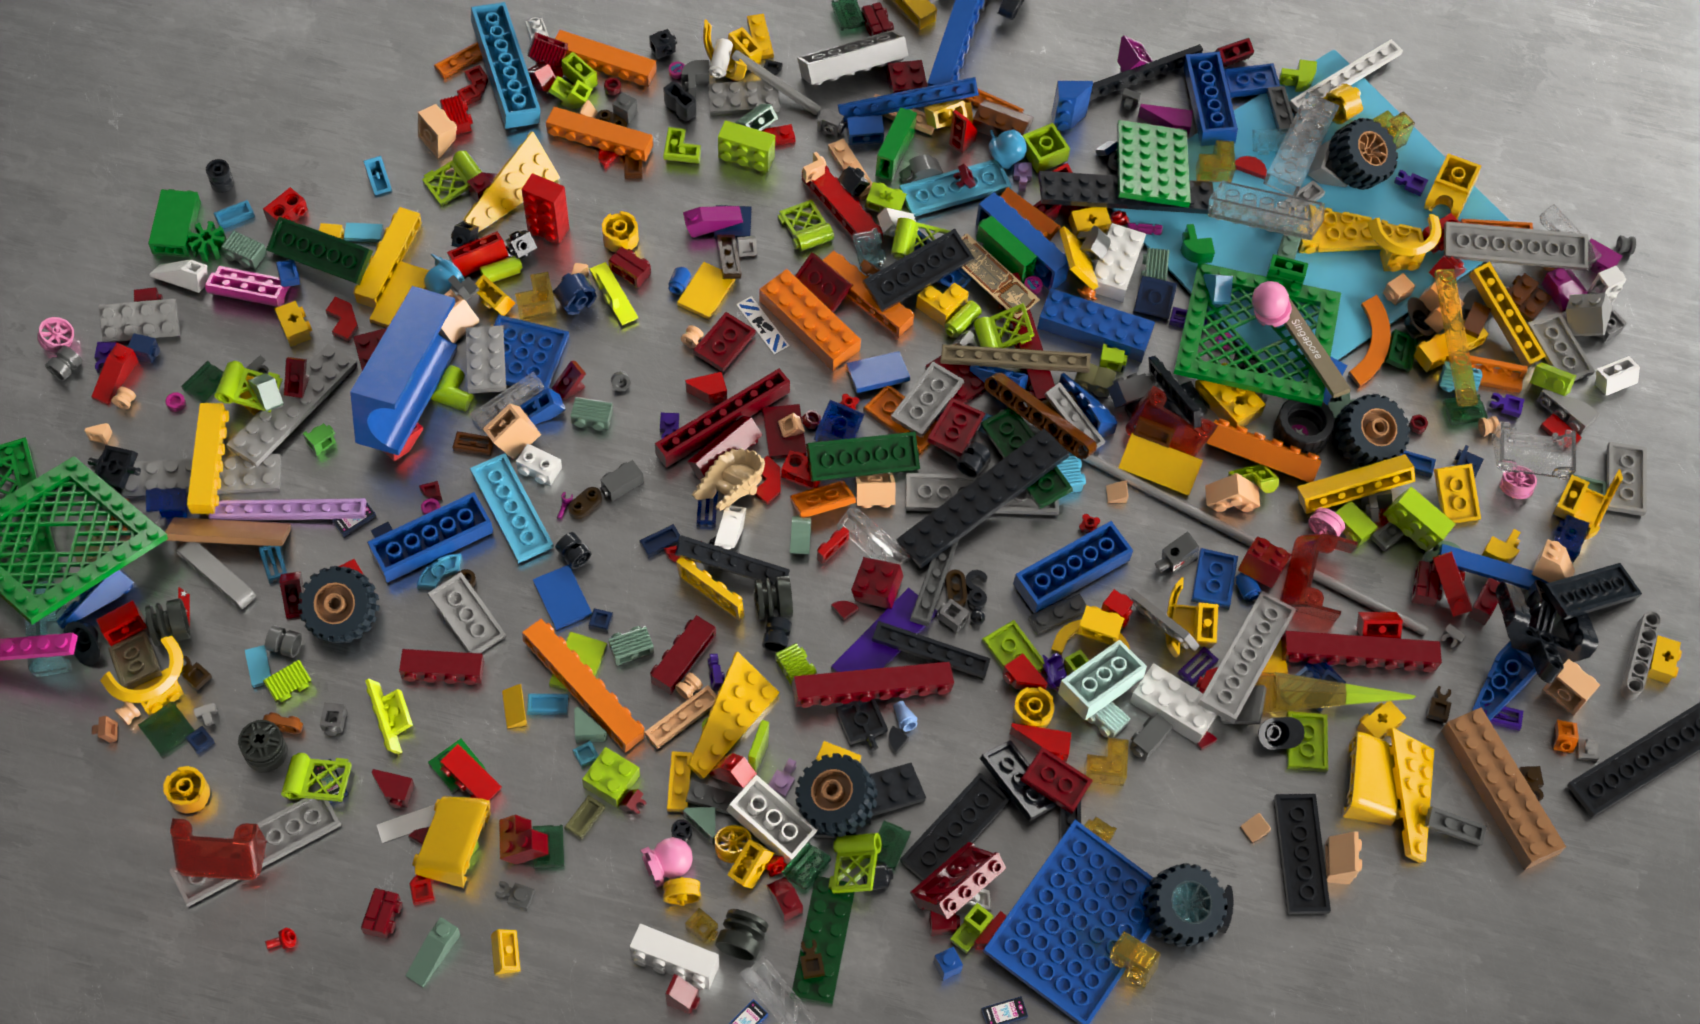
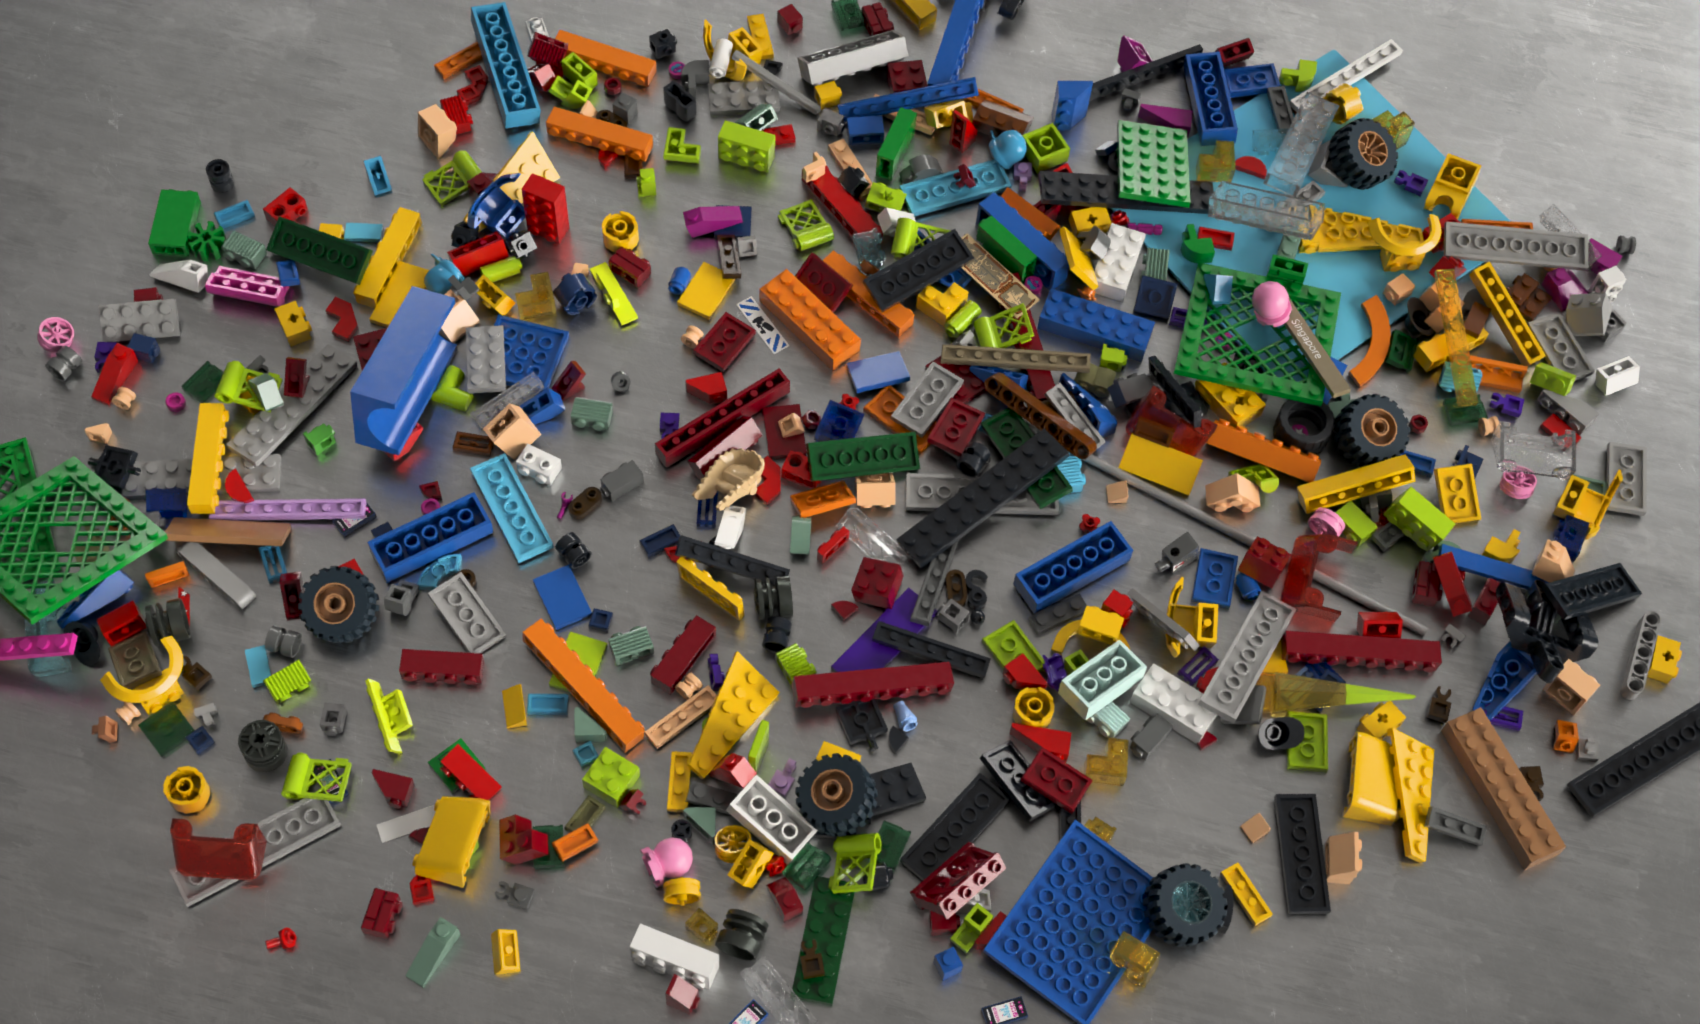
none -> orange tile [145,561,189,588]
none -> red tile [225,468,254,503]
none -> dark grey brick [384,579,419,616]
none -> blue piece [467,173,525,239]
none -> orange tile [552,823,598,862]
none -> lime brick [637,168,656,197]
none -> dark red brick [777,4,803,35]
none -> yellow brick [814,81,842,110]
none -> red tile [1197,226,1235,251]
none -> yellow plate [1220,862,1273,926]

